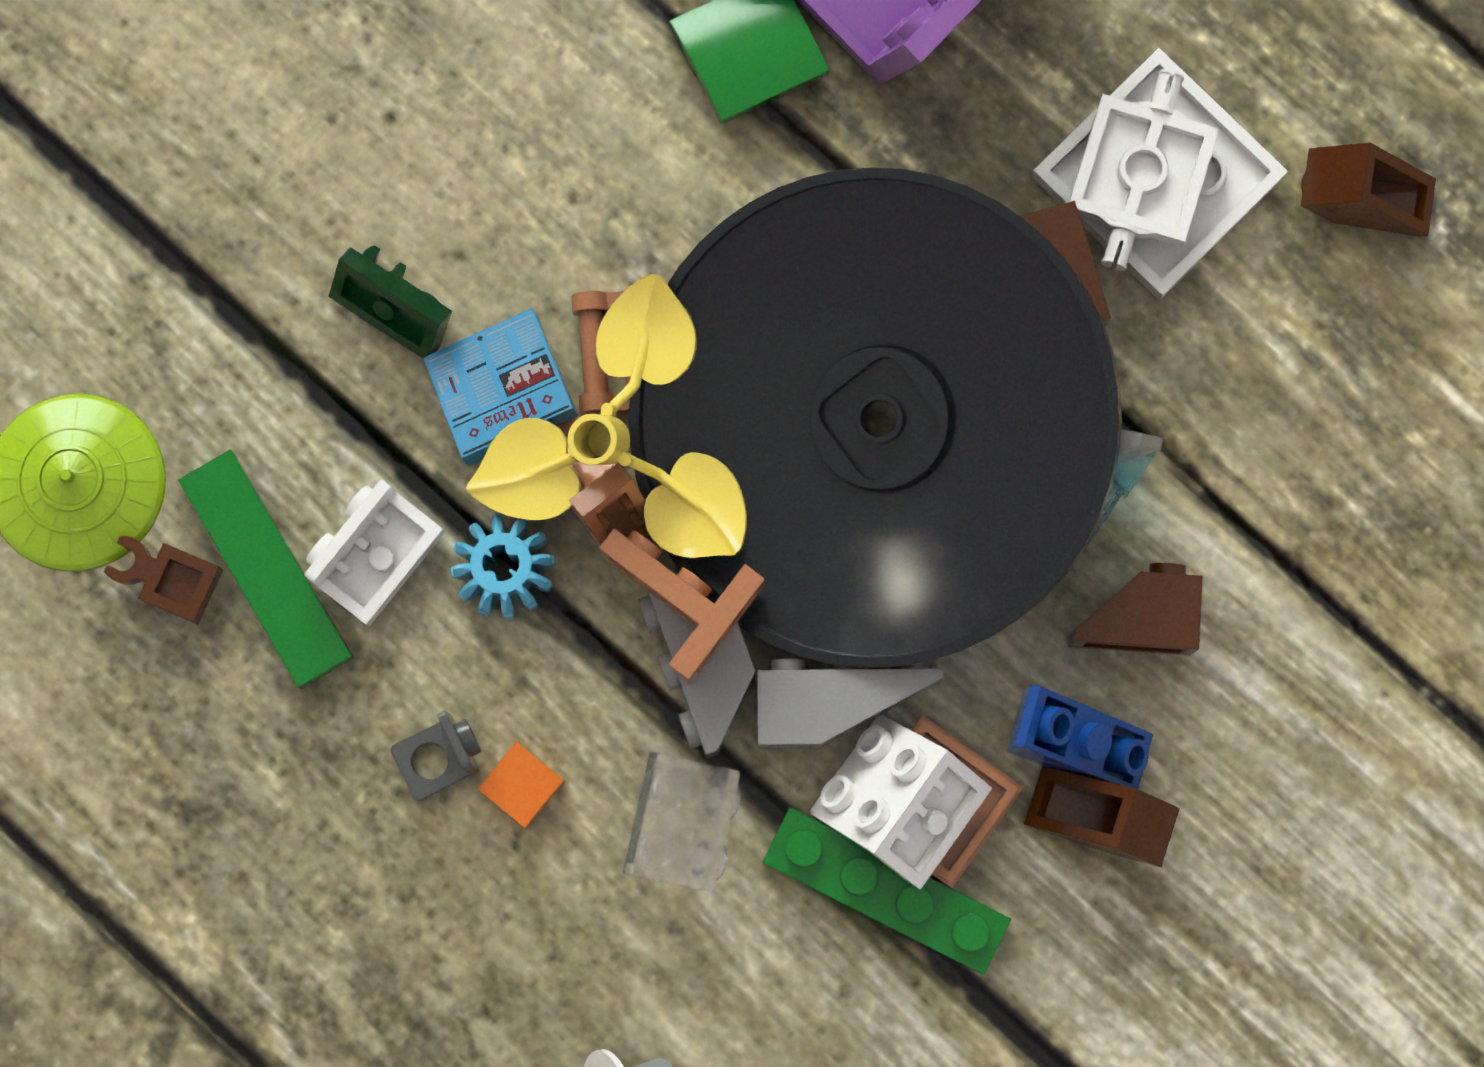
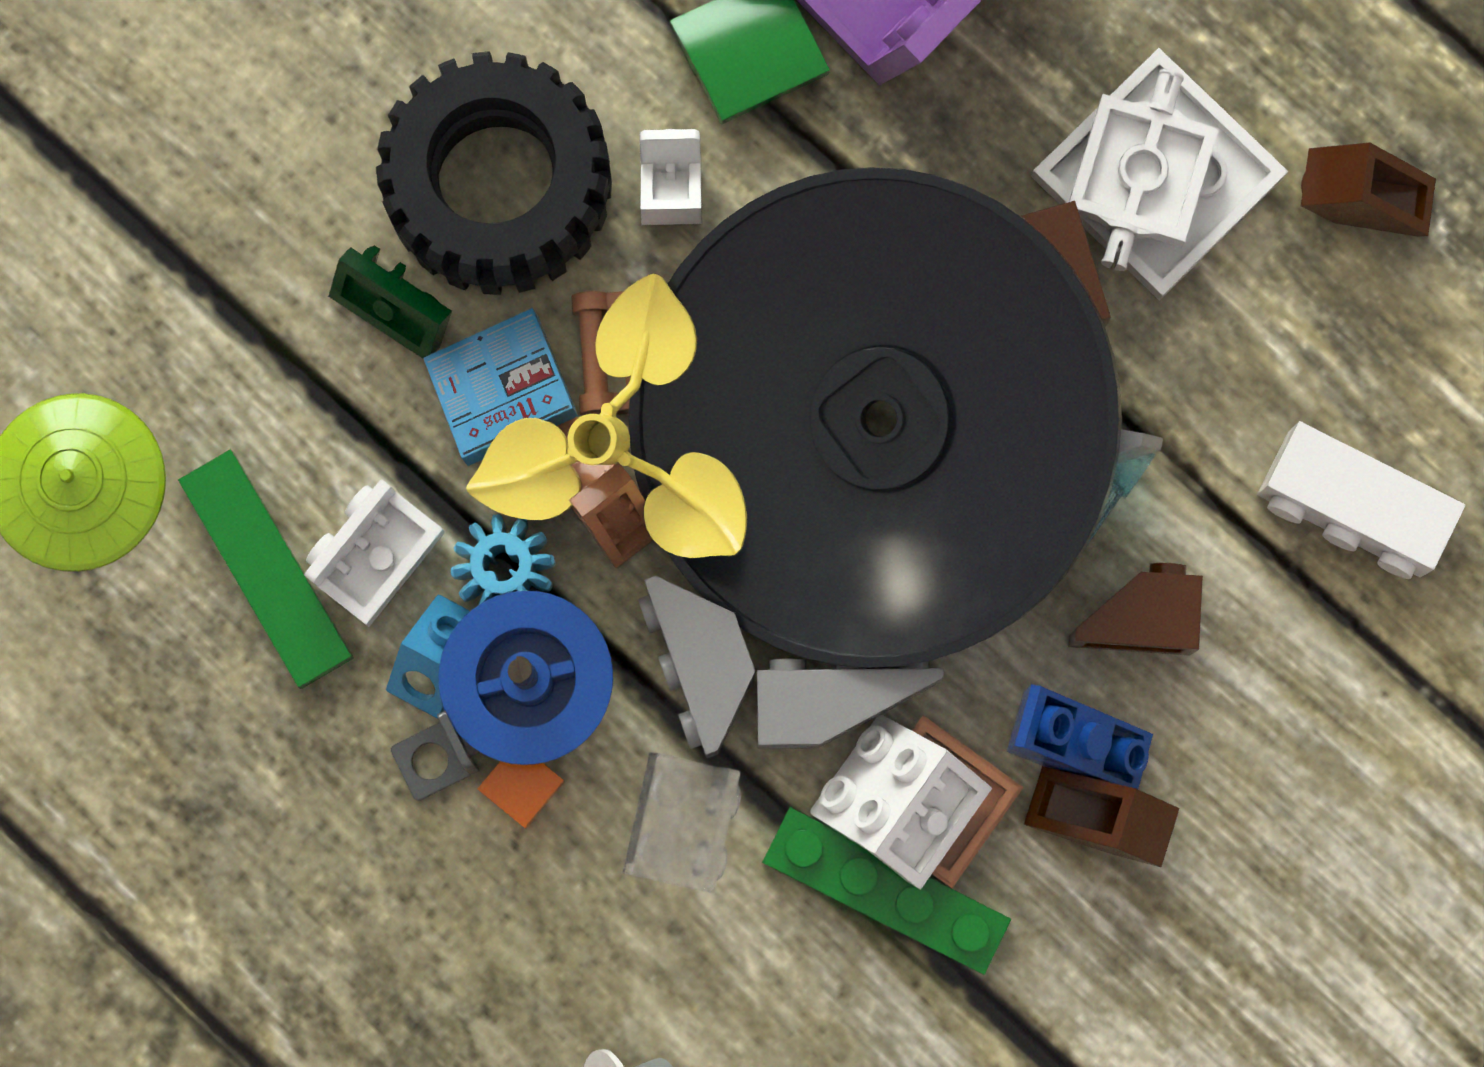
reddish brown plate [104,536,223,625] -> none
nougat bracket [599,528,765,685] -> none
none -> black tyre [376,51,612,295]
none -> dark azure bracket [386,595,470,718]
none -> blue piece [438,591,613,765]
none -> white bracket [640,129,702,225]
none -> white brick [1257,421,1466,579]

